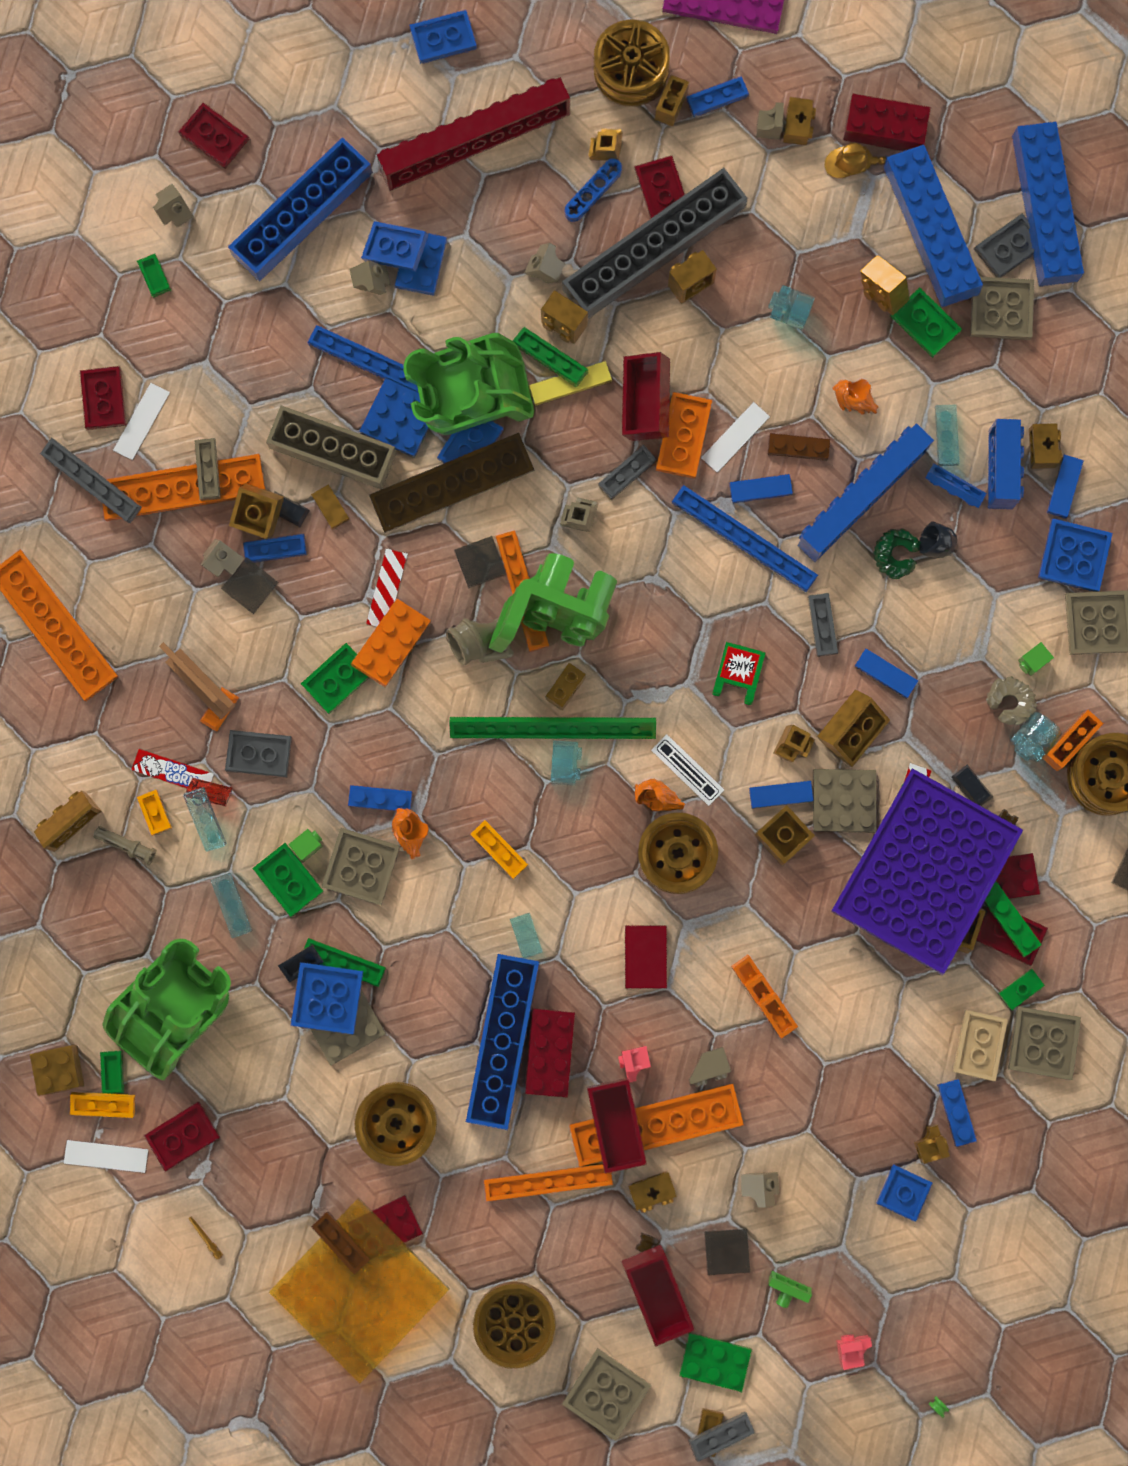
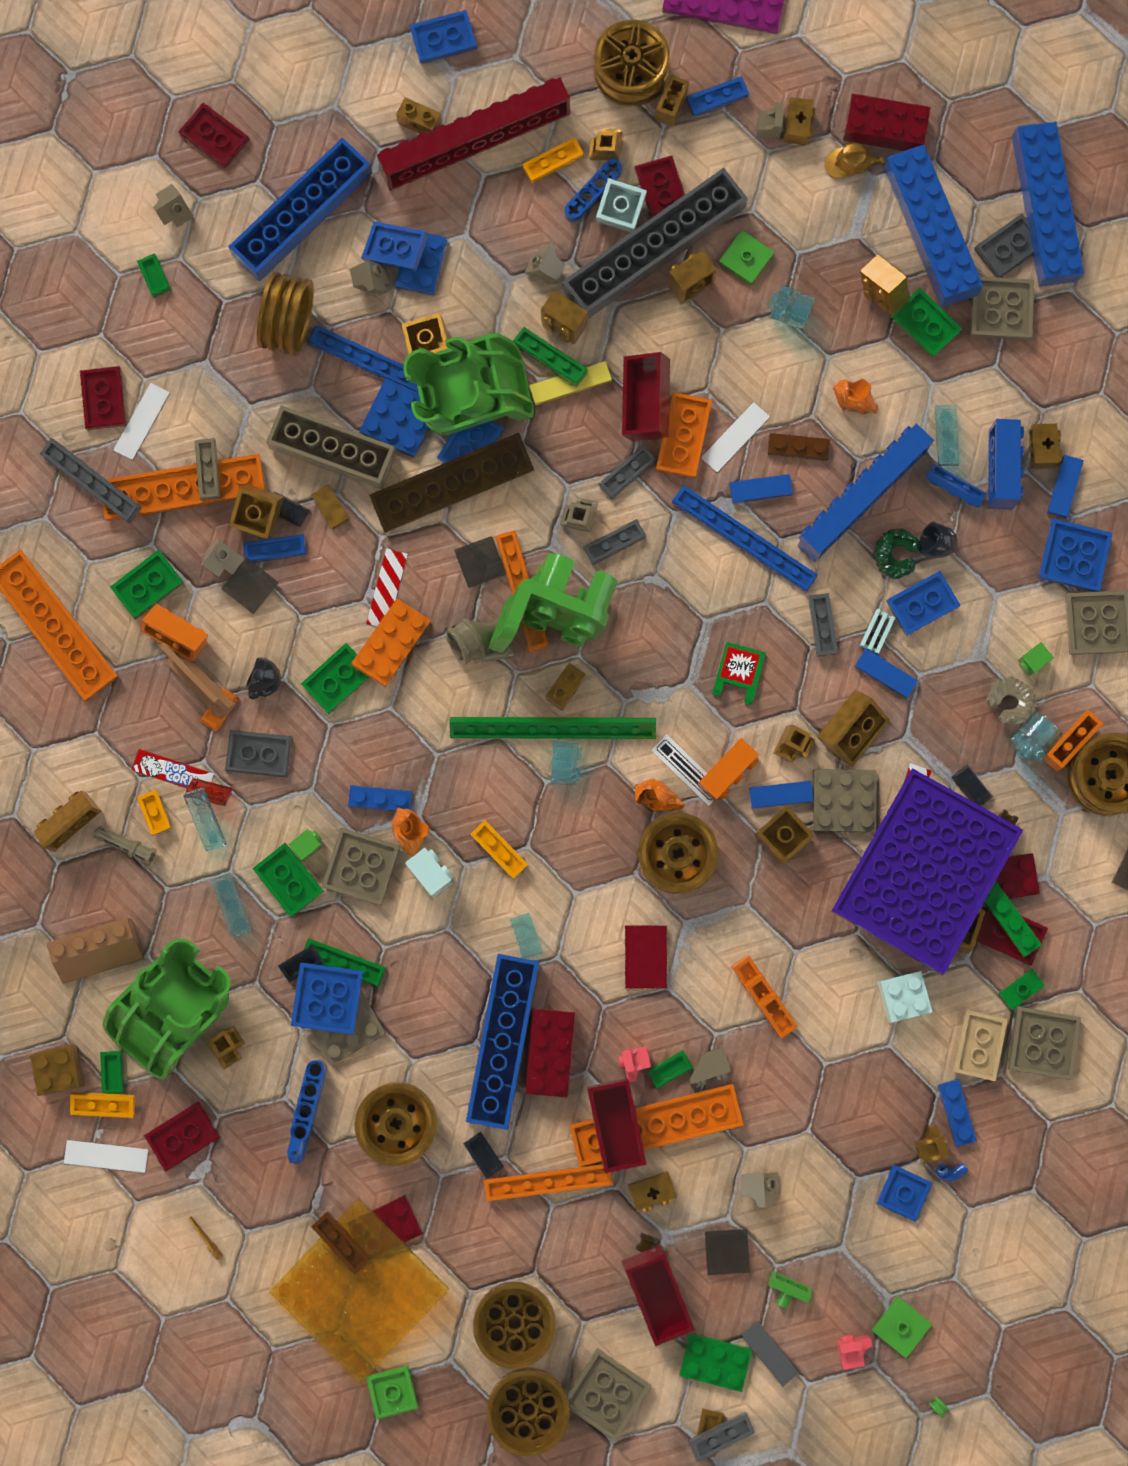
none -> medium nougat slope [46,918,144,984]
none -> green plate [110,550,184,620]
none -> orange brick [141,604,208,662]
none -> pearl gold brick [207,1026,245,1070]
none -> black piece [246,657,281,700]
none -> pearl gold wheel [257,272,314,356]
none -> blue piece [287,1060,327,1164]
none -> bright green plate [366,1365,419,1420]
none -> pearl gold brick [396,97,442,134]
none -> pearl gold brick [401,313,449,354]
none -> light aqua brick [405,848,453,898]
none -> black tile [463,1131,504,1179]
none -> pearl gold wheel [487,1368,569,1457]
none -> light orange plate [522,137,584,183]
none -> dark grey tile [583,519,646,566]
none -> light aqua brick [596,178,647,232]
none -> green tile [646,1050,693,1089]
none -> orange brick [698,738,759,802]
none -> bright green plate [718,230,774,285]
none -> dark grey tile [741,1320,799,1387]
none -> light aqua tile [859,609,895,655]
none -> bright green plate [871,1296,932,1358]
none -> light aqua brick [877,971,932,1023]
none -> blue plate [886,571,961,636]
none -> blue arm [936,1163,968,1182]

